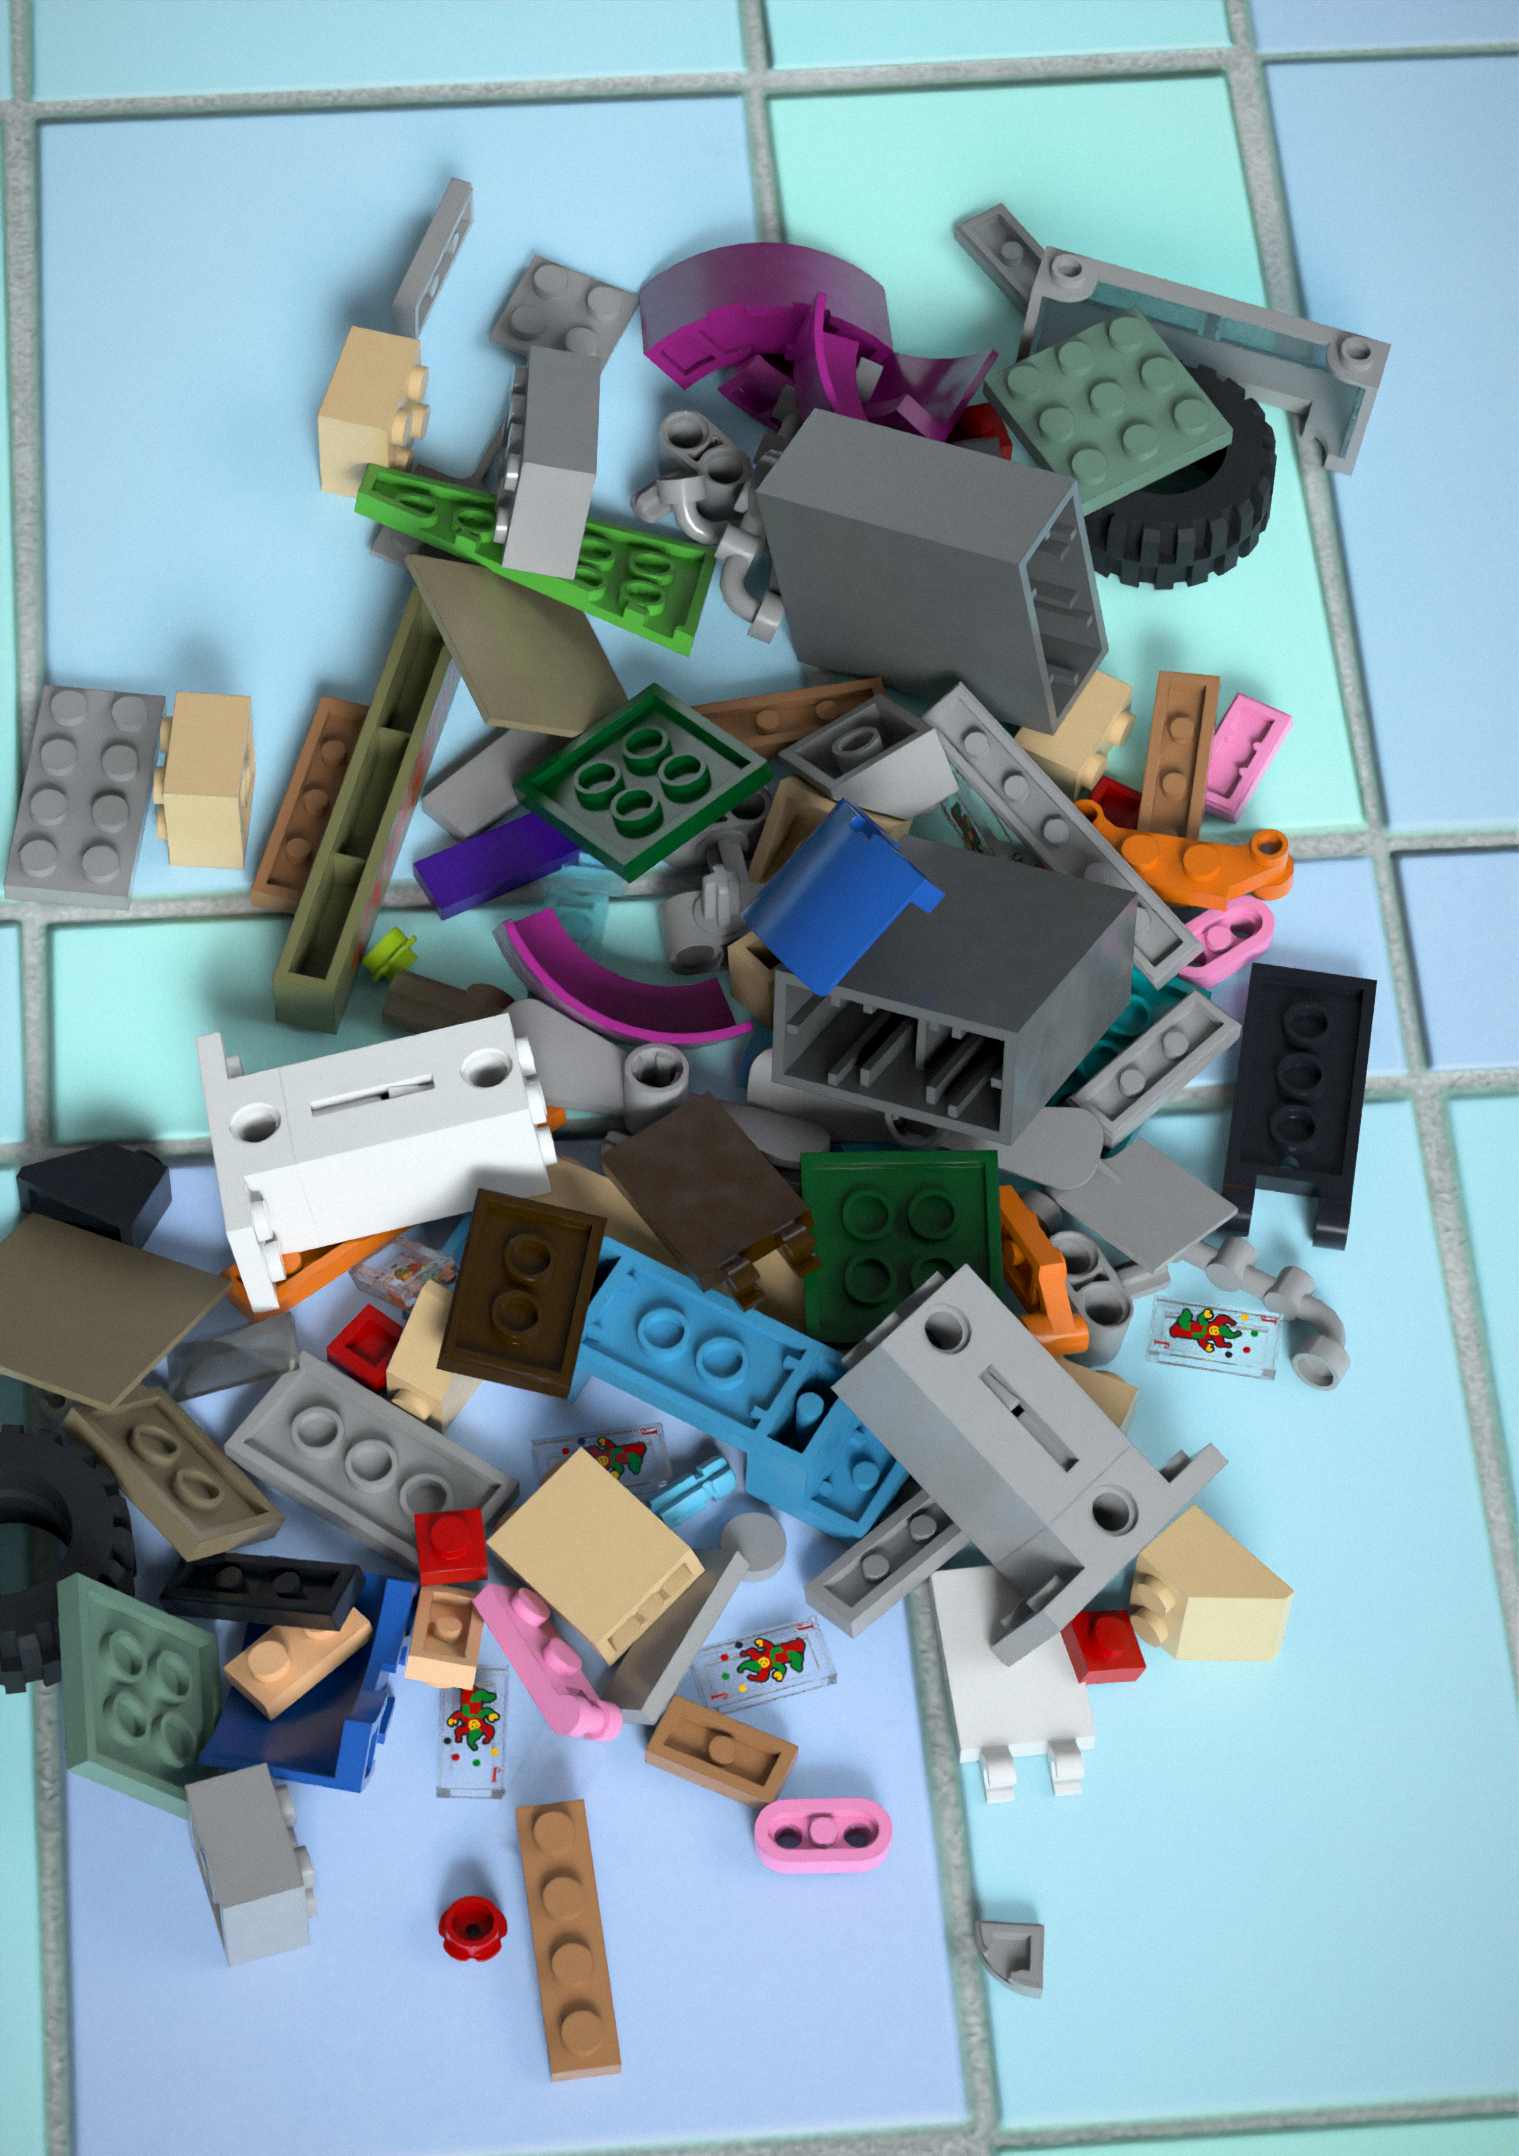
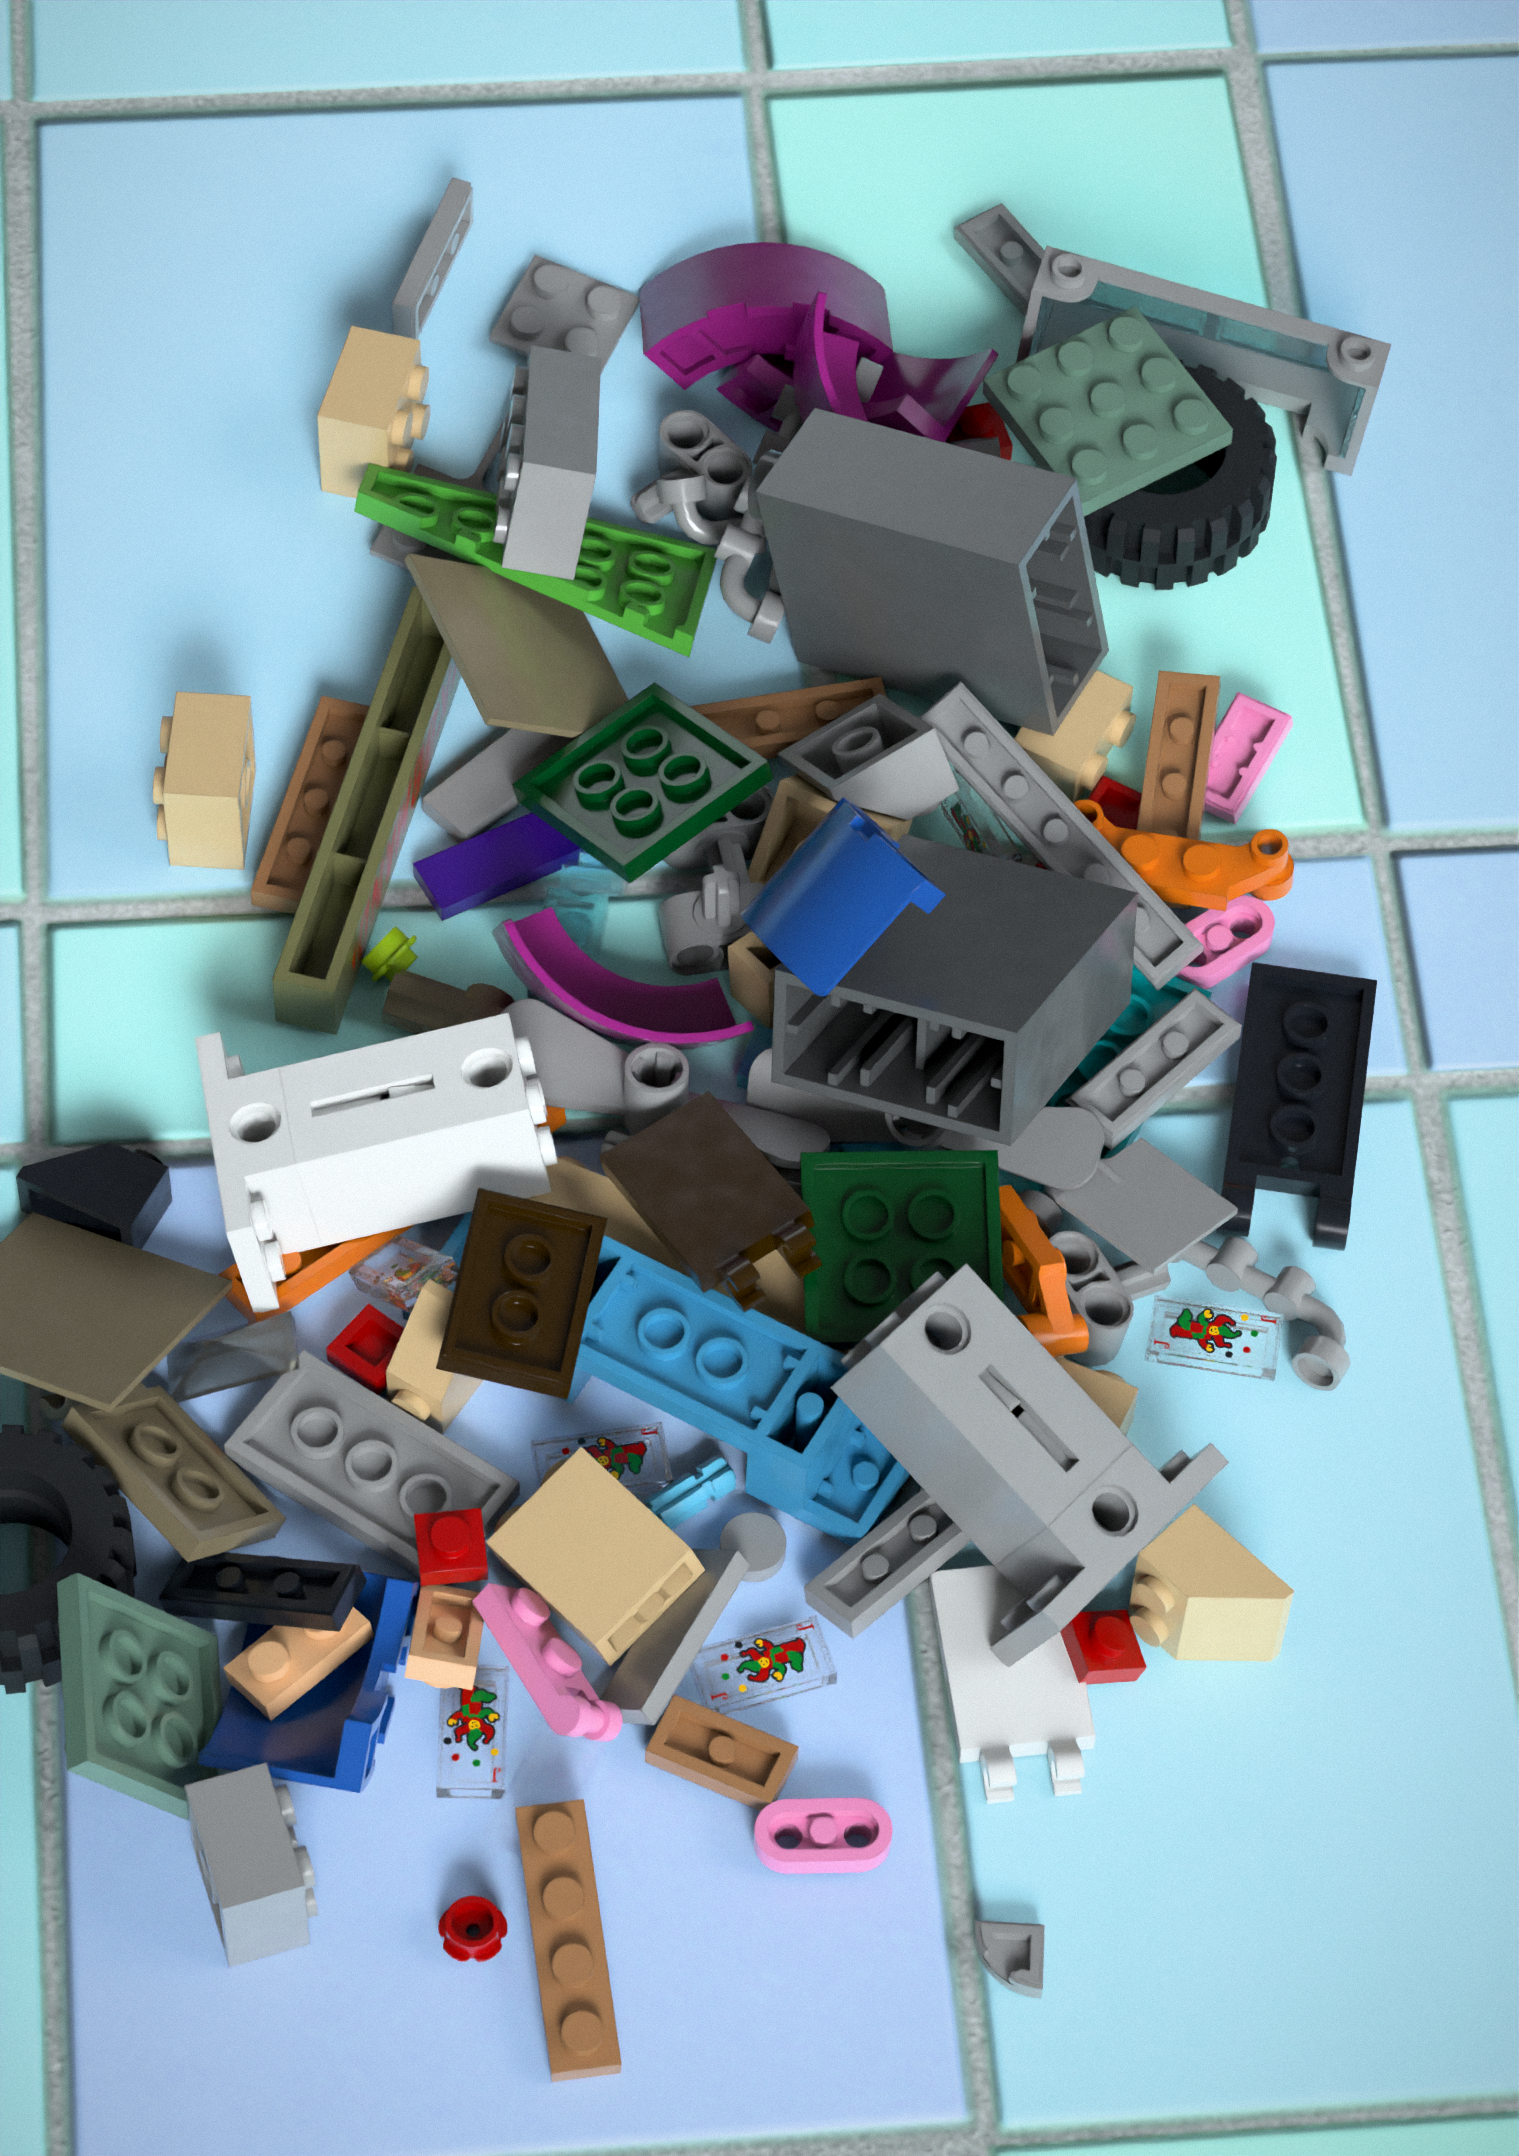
light grey plate [3,684,167,911] -> none

